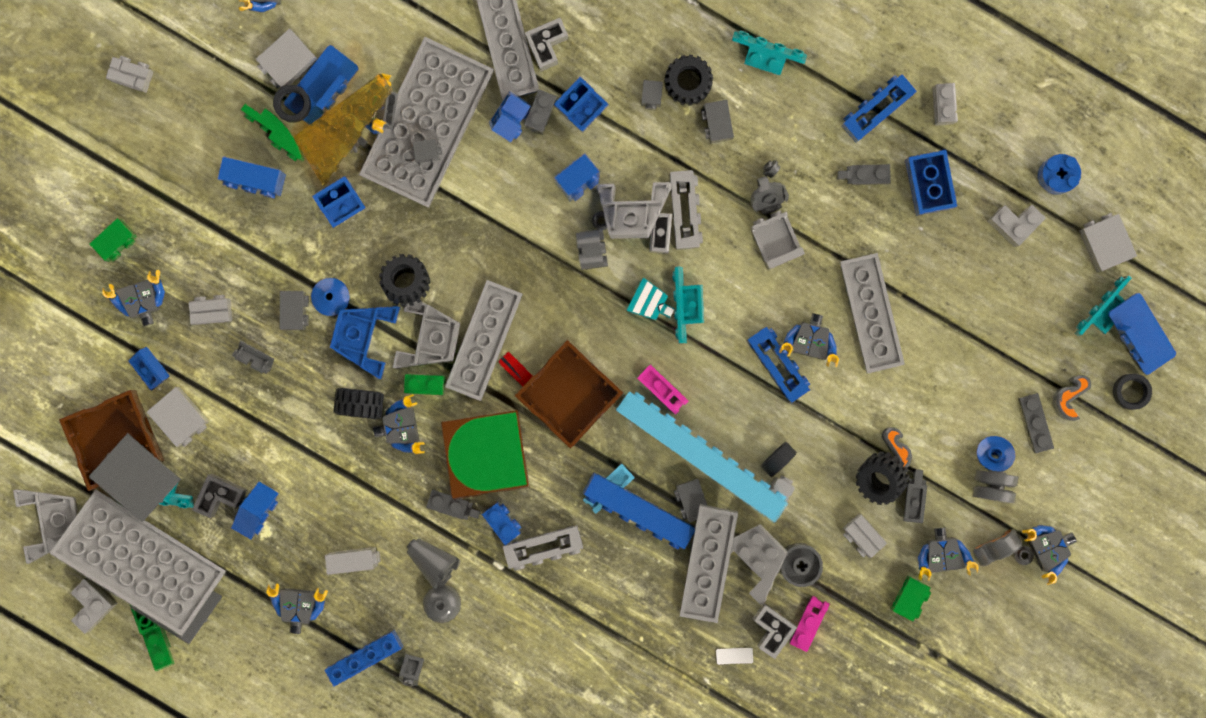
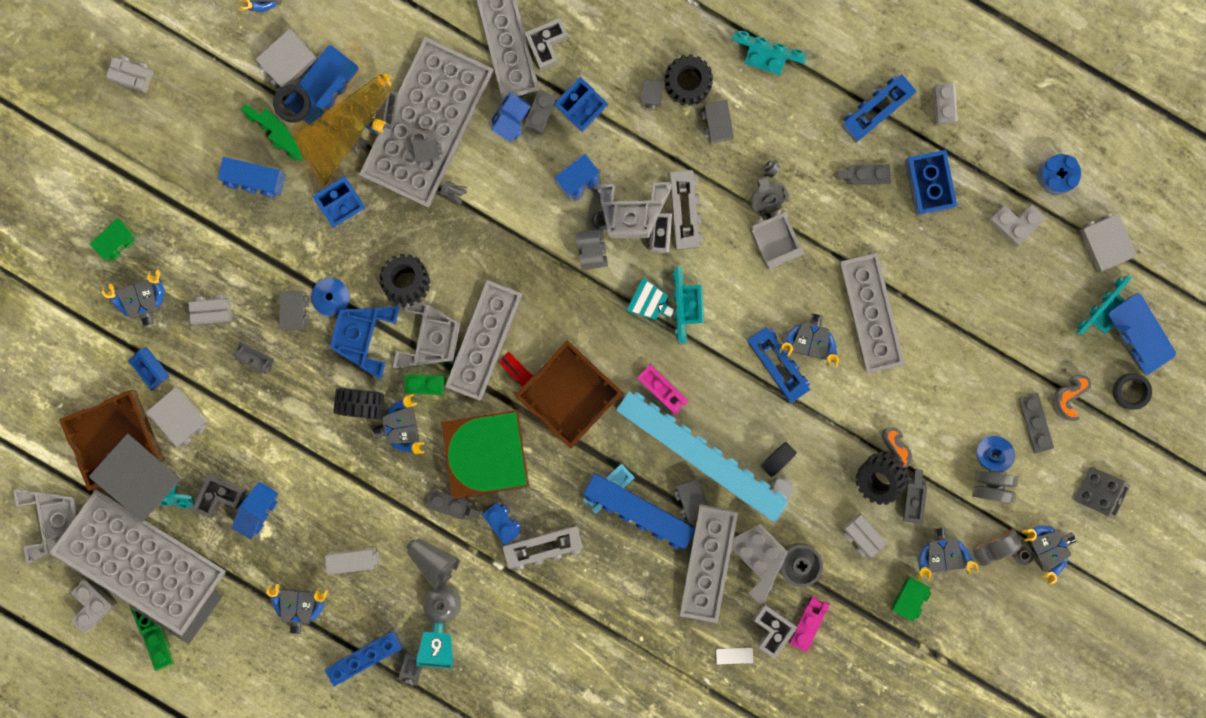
none -> teal torso [416,622,453,669]
none -> dark grey piece [439,180,467,205]
none -> dark grey bracket [1075,467,1131,520]

